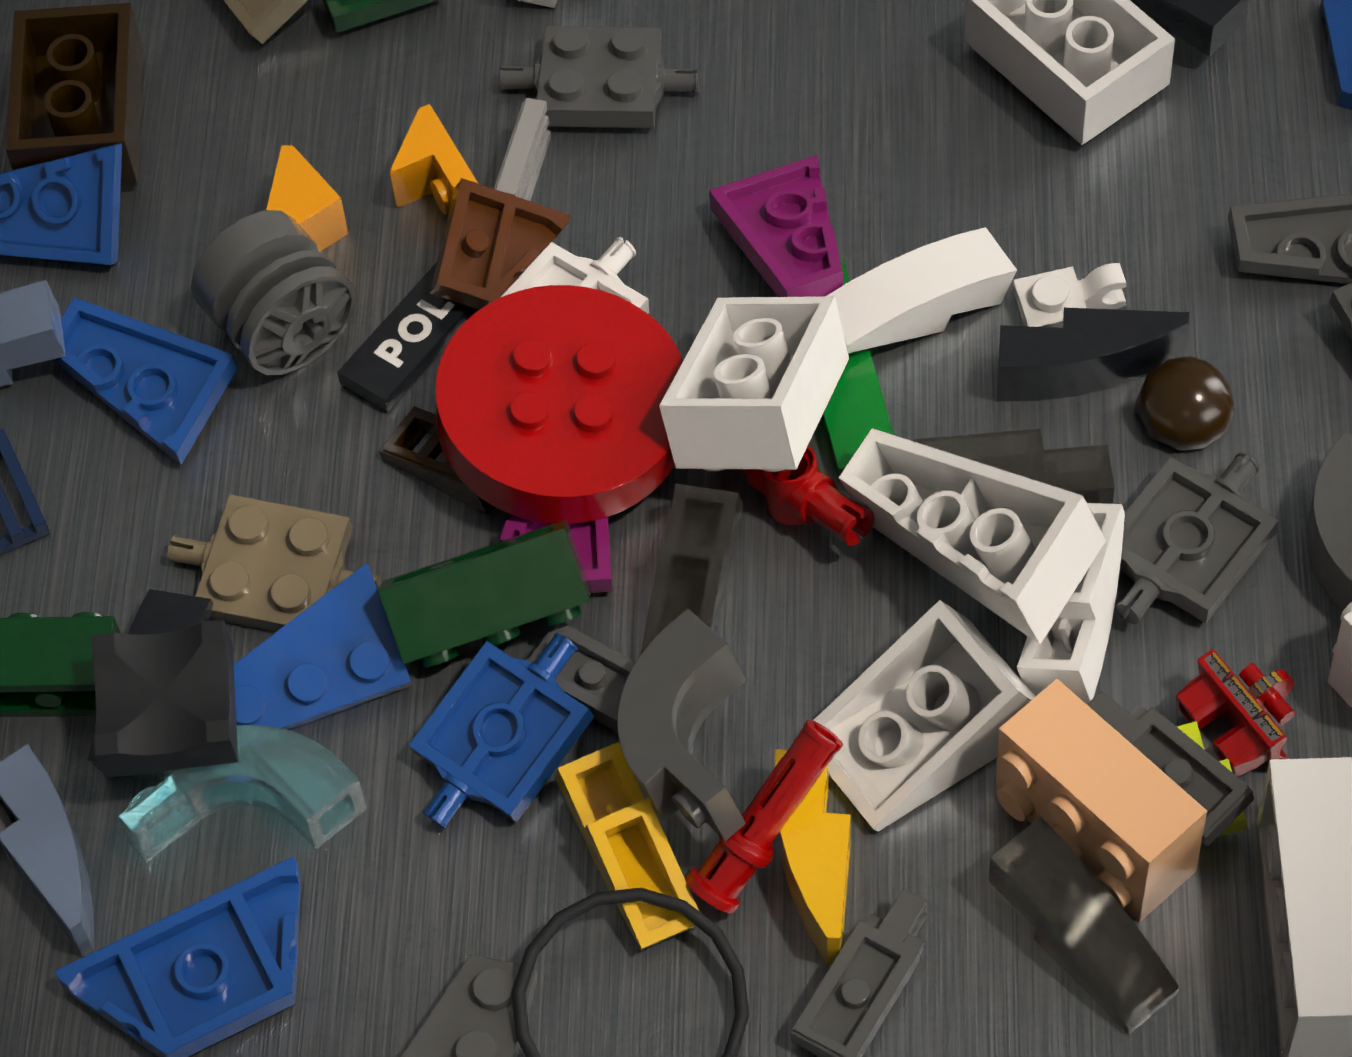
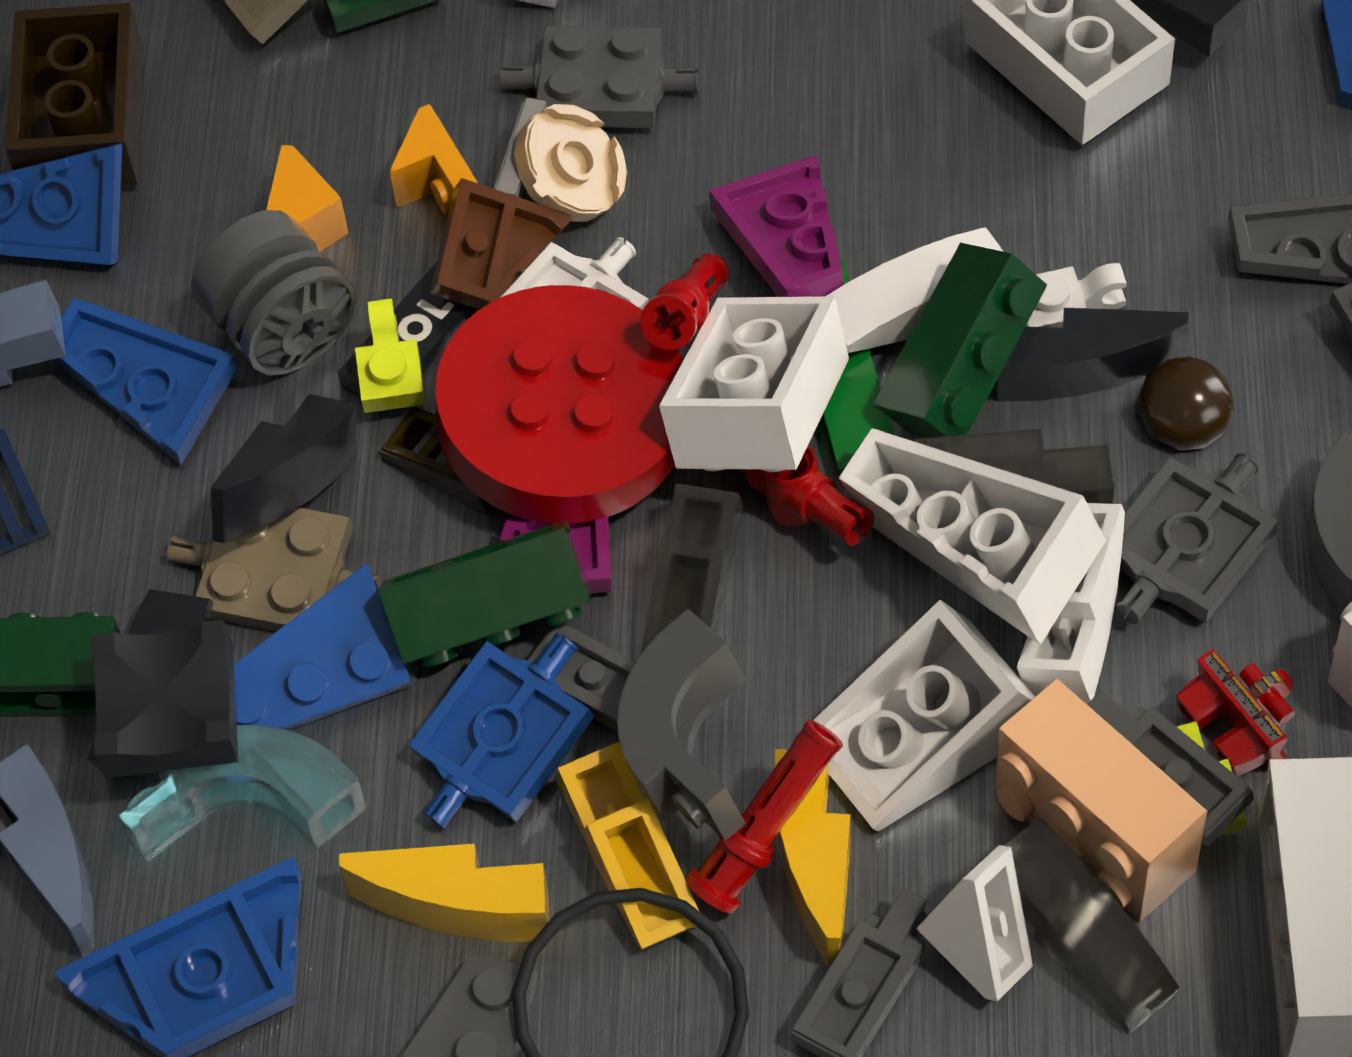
none -> black slope [211,394,356,543]
none -> yellow slope [339,844,551,942]
none -> neon yellow plate [355,298,426,413]
none -> tan tile [514,104,627,222]
none -> red pin [640,253,729,351]
none -> dark green brick [873,242,1047,448]
none -> white slope [916,845,1033,1001]

